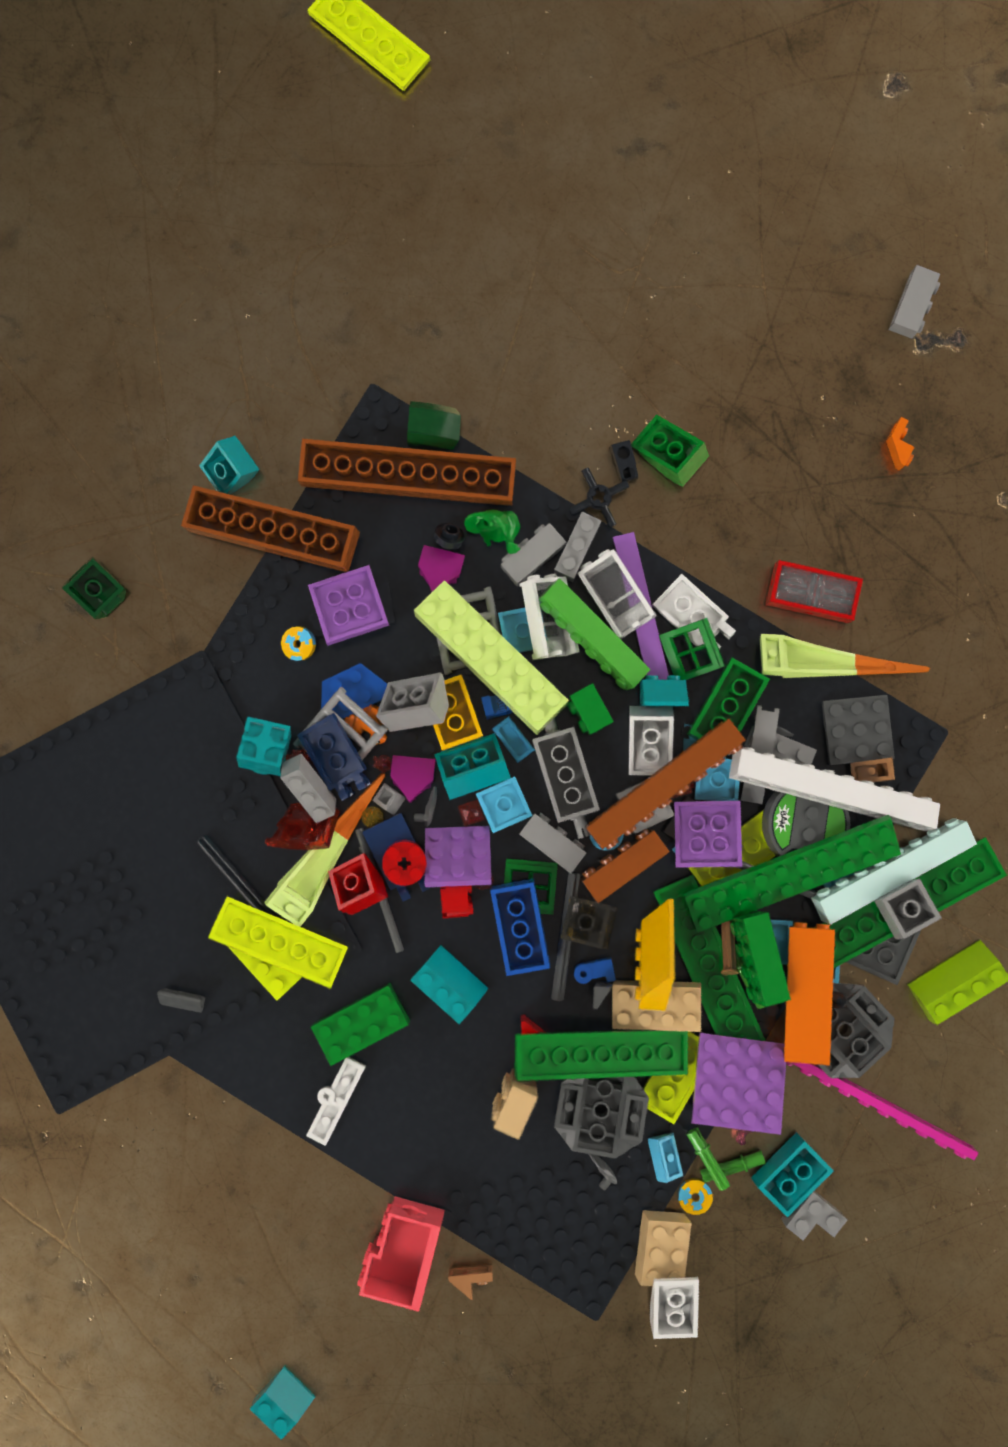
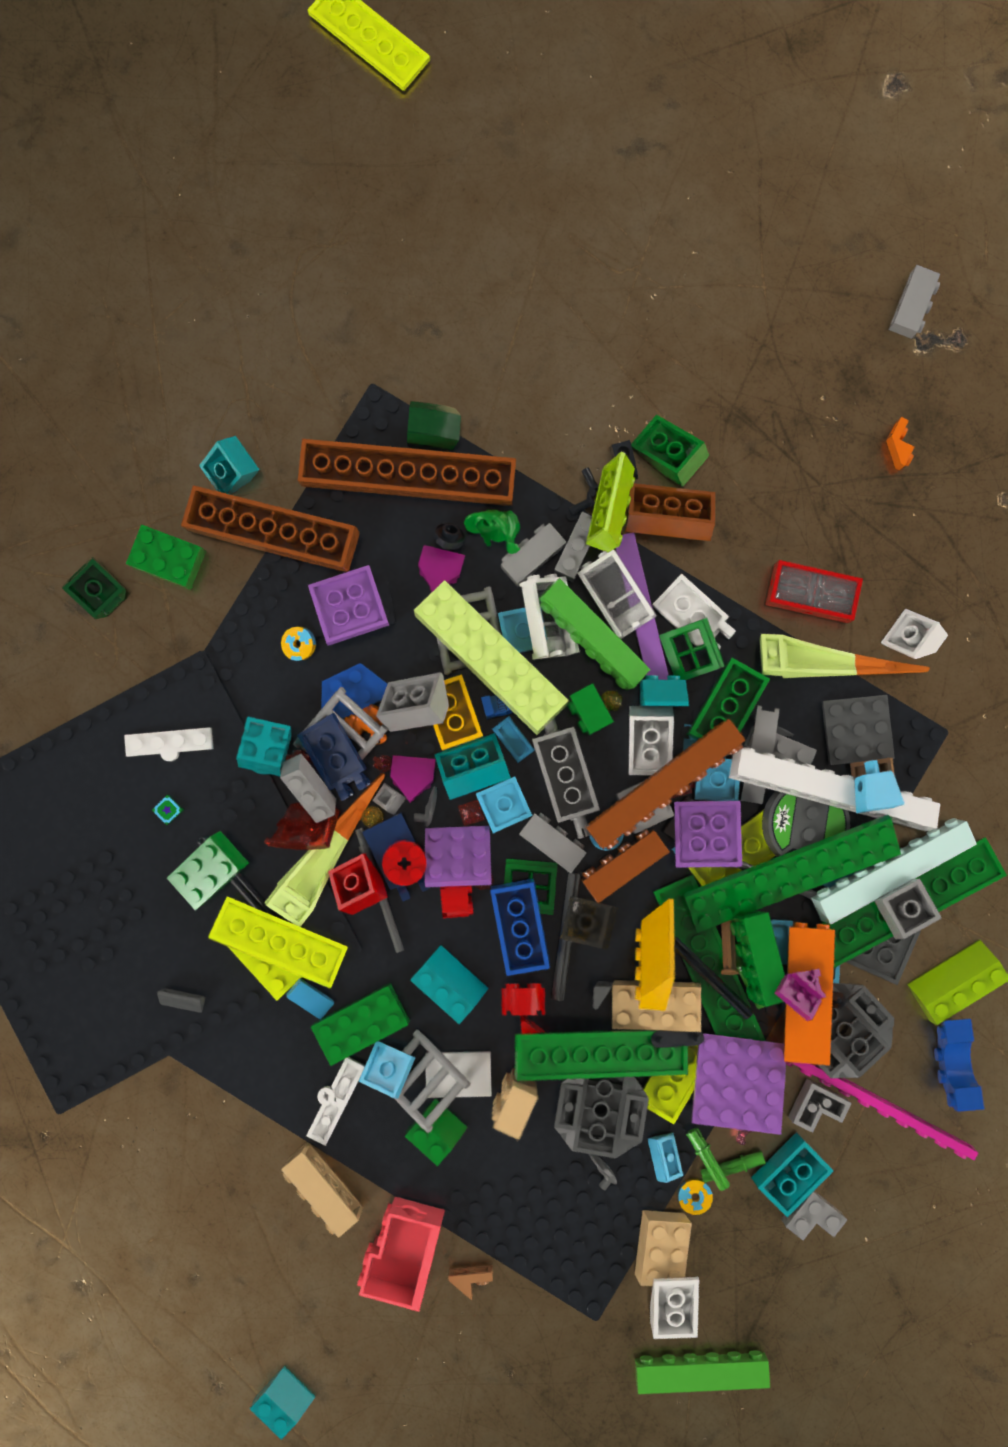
blue leg [574,957,616,984] -> none
none -> white hinge [124,728,214,761]
none -> green brick [126,524,206,590]
none -> tile [152,795,184,825]
none -> brick [167,831,249,911]
none -> tan brick [281,1142,363,1238]
none -> dark azure tile [286,978,334,1020]
none -> medium azure plate [359,1041,415,1099]
none -> light grey bar [394,1030,471,1133]
none -> green slope [405,1098,467,1166]
none -> white tile [425,1051,492,1098]
none -> red brick [501,983,545,1015]
none -> lime slope [586,452,635,553]
none -> clear yellow plate [601,690,622,711]
none -> dark orange brick [625,483,715,541]
none -> bright green brick [635,1350,770,1394]
none -> black piece [651,1031,704,1048]
none -> black axle [674,937,754,1019]
none -> magenta slope [775,969,826,1021]
none -> light grey brick [788,1078,852,1133]
none -> medium azure torso [854,760,905,813]
none -> white slope [881,609,948,659]
none -> blue brick [934,1019,985,1112]

